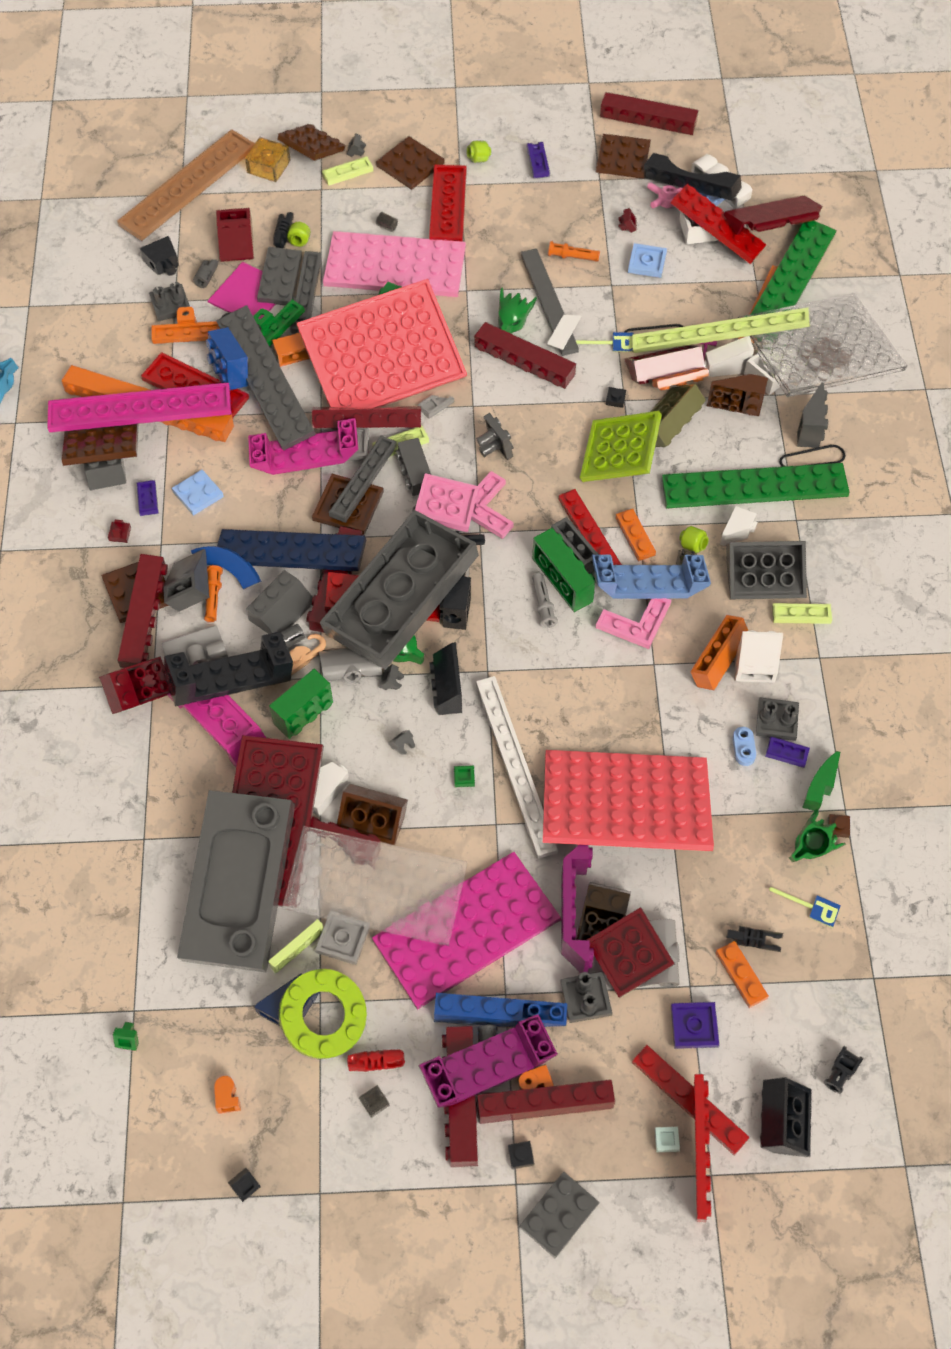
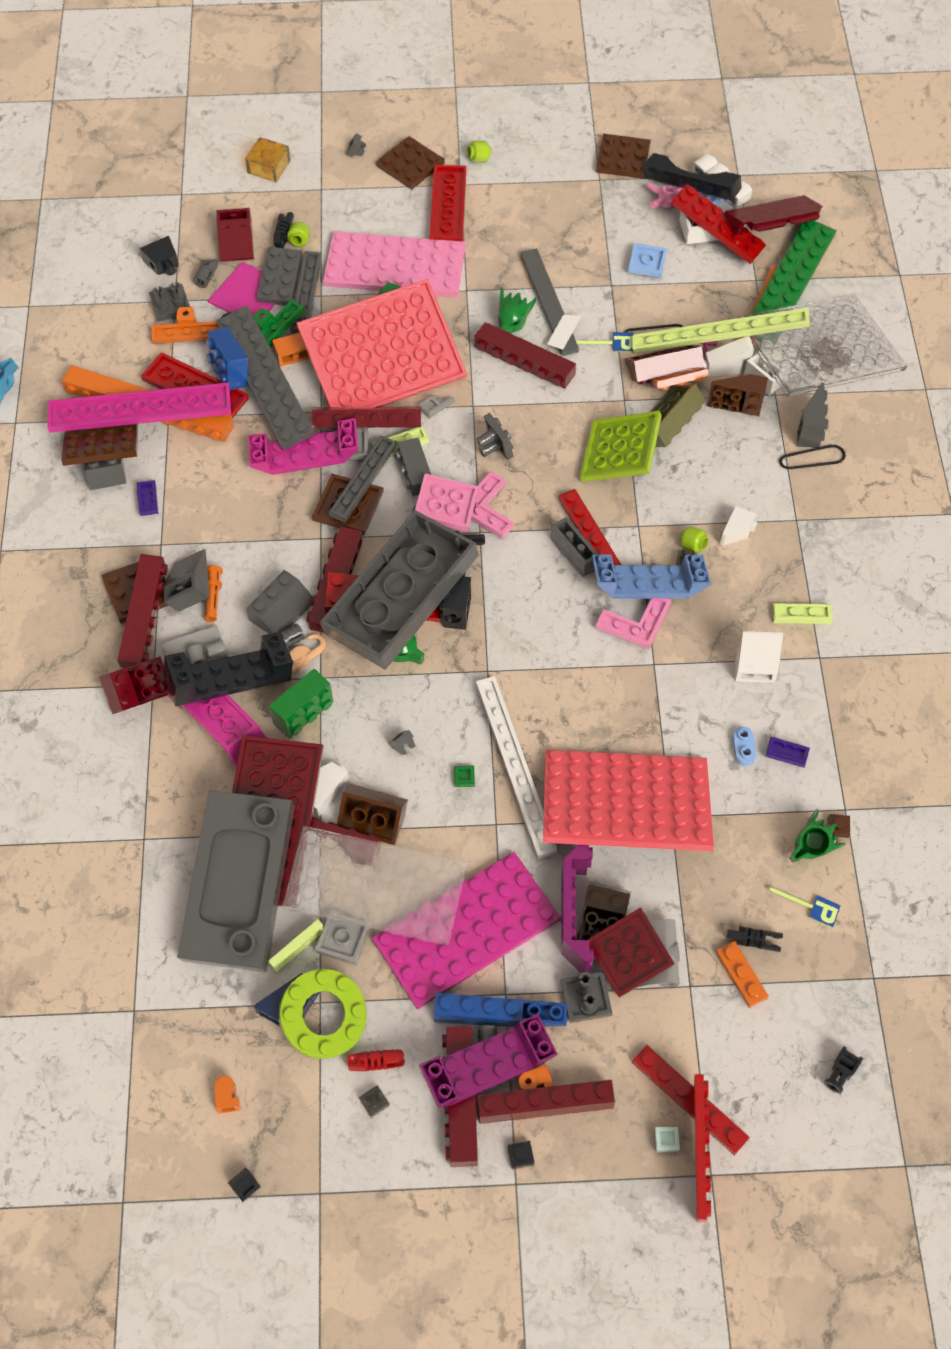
dark red tile [108,519,131,543] -> none
green tile [113,1022,139,1051] -> none
medium nougat plate [117,129,256,241] -> none
light blue plate [172,469,224,516] -> none
blue tile [191,546,262,589] -> none
dark blue plate [217,529,367,571] -> none
reddish brown plate [277,124,345,161] -> none
light grey panel [319,648,382,683] -> none
yellowish green tile [322,156,373,186] -> none
clear smoke piece [376,212,398,232] -> none
dark grey tile [379,664,404,690] -> none
black slope [429,642,462,715] -> none
dark grey plate [519,1172,599,1259] -> none
dark purple plate [527,142,550,178] -> none
green brick [532,528,596,613] -> none
light grey pin [532,573,558,628] -> none
orange pin [548,241,600,262] -> none
dark red brick [600,92,699,135] -> none
black plate [606,387,626,408] -> none
orange plate [616,508,656,561] -> none
dark red tile [618,208,637,233] -> none
green plate [662,463,850,509] -> none
dark purple plate [671,1002,720,1049] -> none
orange brick [690,615,749,691] -> none
dark grey slope [726,541,807,600] -> none
dark grey plate [756,697,799,741] -> none
black slope [760,1077,812,1157] -> none
green slope [802,751,841,811] -> none

